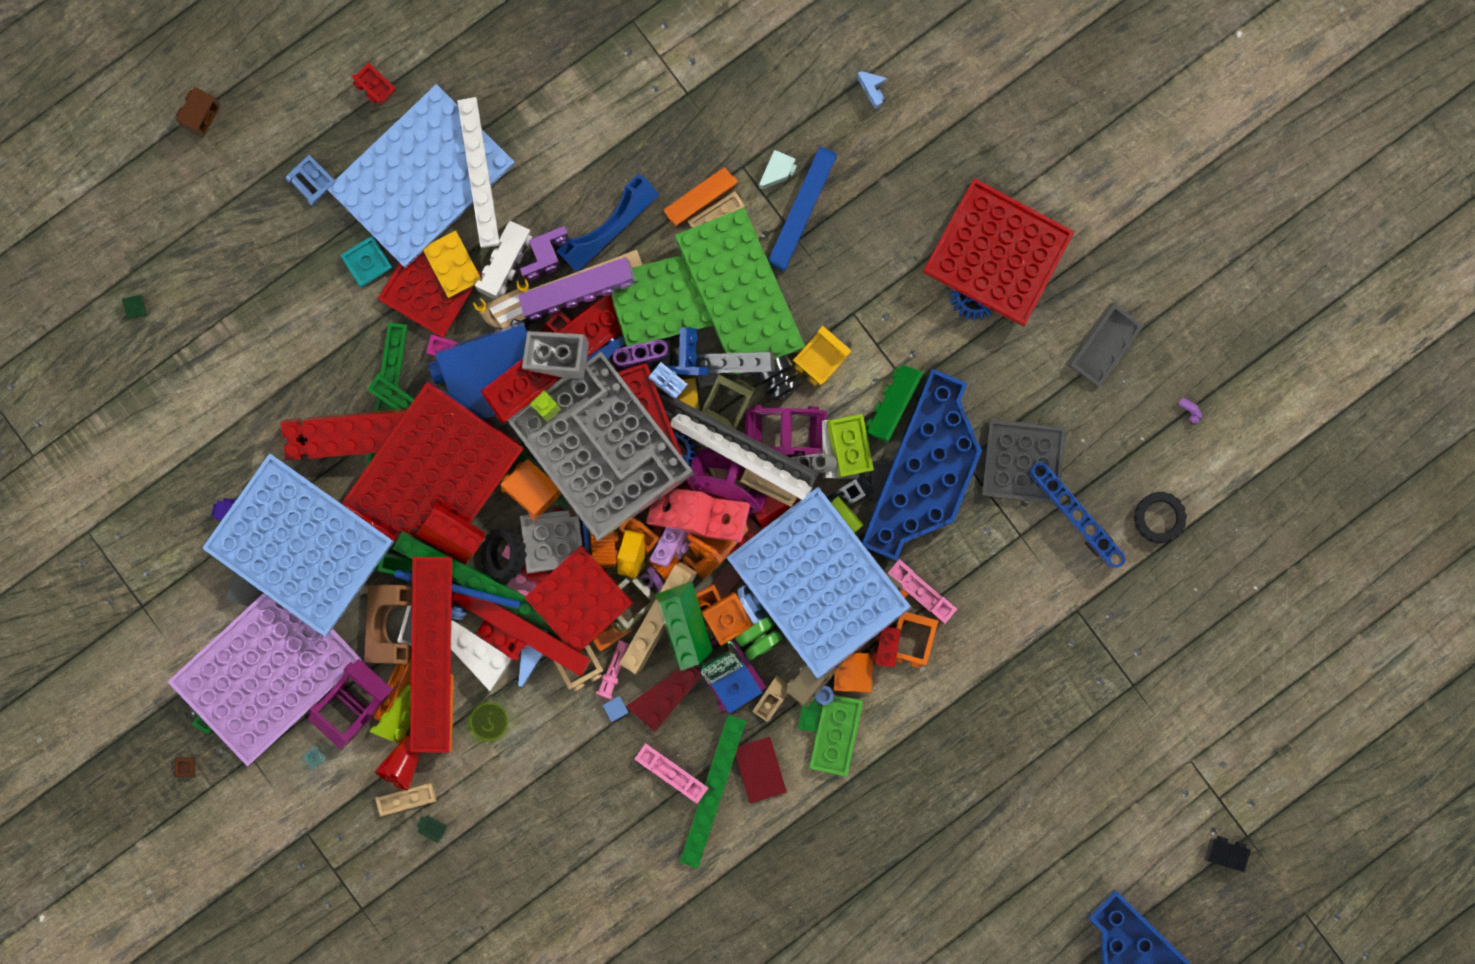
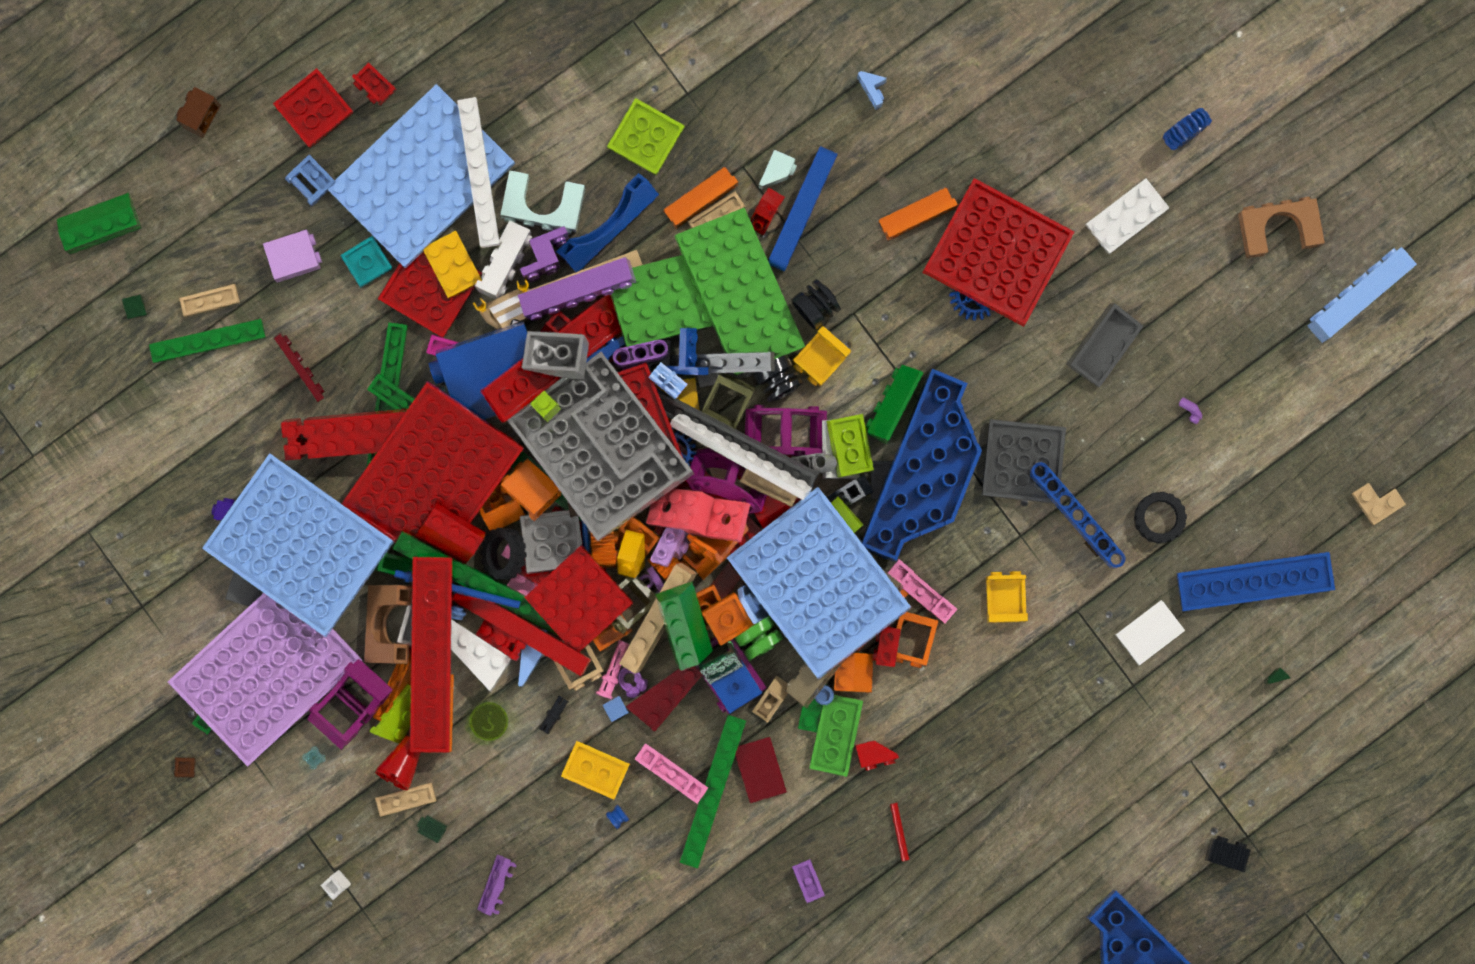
none -> green slope [57,193,142,255]
none -> green plate [149,319,266,364]
none -> tan tile [179,284,240,317]
none -> lavender brick [263,230,322,283]
none -> red plate [273,68,354,148]
none -> dark red wing [274,332,325,402]
none -> white slope [320,870,351,900]
none -> medium lavender plate [477,854,516,916]
none -> orange slope [479,482,525,531]
none -> light aqua arch [500,171,585,234]
none -> black pin [539,695,569,735]
none -> yellow plate [561,741,630,799]
none -> blue wheel [606,805,629,829]
none -> lime plate [607,98,685,176]
none -> medium lavender piece [618,667,648,698]
none -> red slope [750,188,785,236]
none -> black wheel [791,279,841,330]
none -> medium lavender plate [792,859,825,903]
none -> red slope [855,740,899,771]
none -> orange panel [879,188,958,241]
none -> red bar [890,803,909,861]
none -> yellow panel [986,571,1028,623]
none -> white plate [1086,179,1169,254]
none -> white tile [1115,600,1185,665]
none -> blue gear [1163,108,1212,150]
none -> blue plate [1176,552,1335,611]
none -> medium nougat arch [1238,197,1325,259]
none -> dark green slope [1264,668,1291,684]
none -> light blue brick [1307,247,1417,343]
none -> tan plate [1352,483,1406,526]

